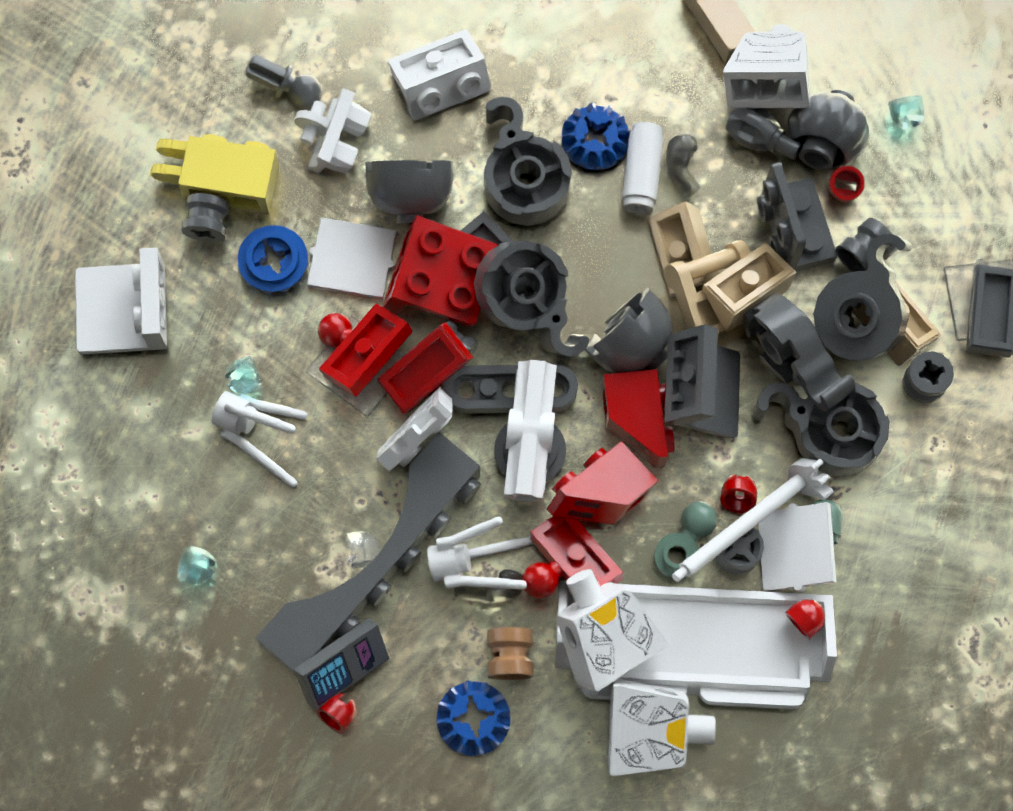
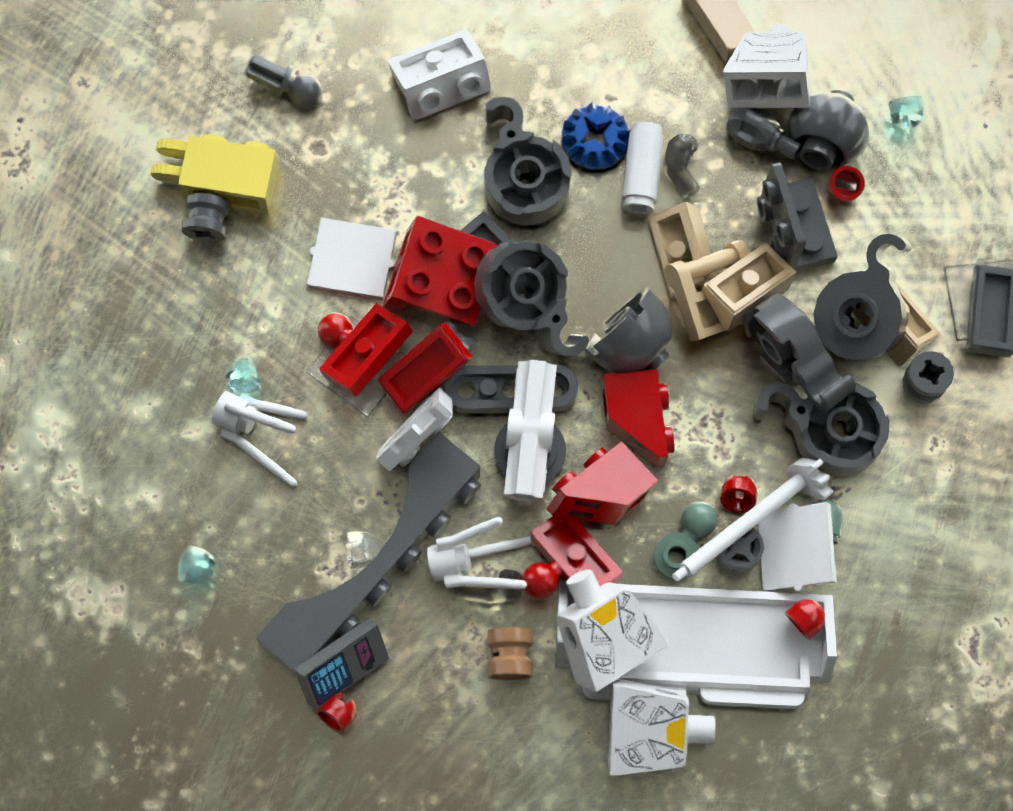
white bracket [75,248,167,354] -> none
blue gear [237,225,308,295] -> none
white hips [294,88,371,174] -> none
dark grey cylinder [365,160,453,223] -> none
blue gear [436,680,511,756] -> none
dark grey bracket [665,324,741,438] -> none
dark grey wheel [836,217,898,272] -> none

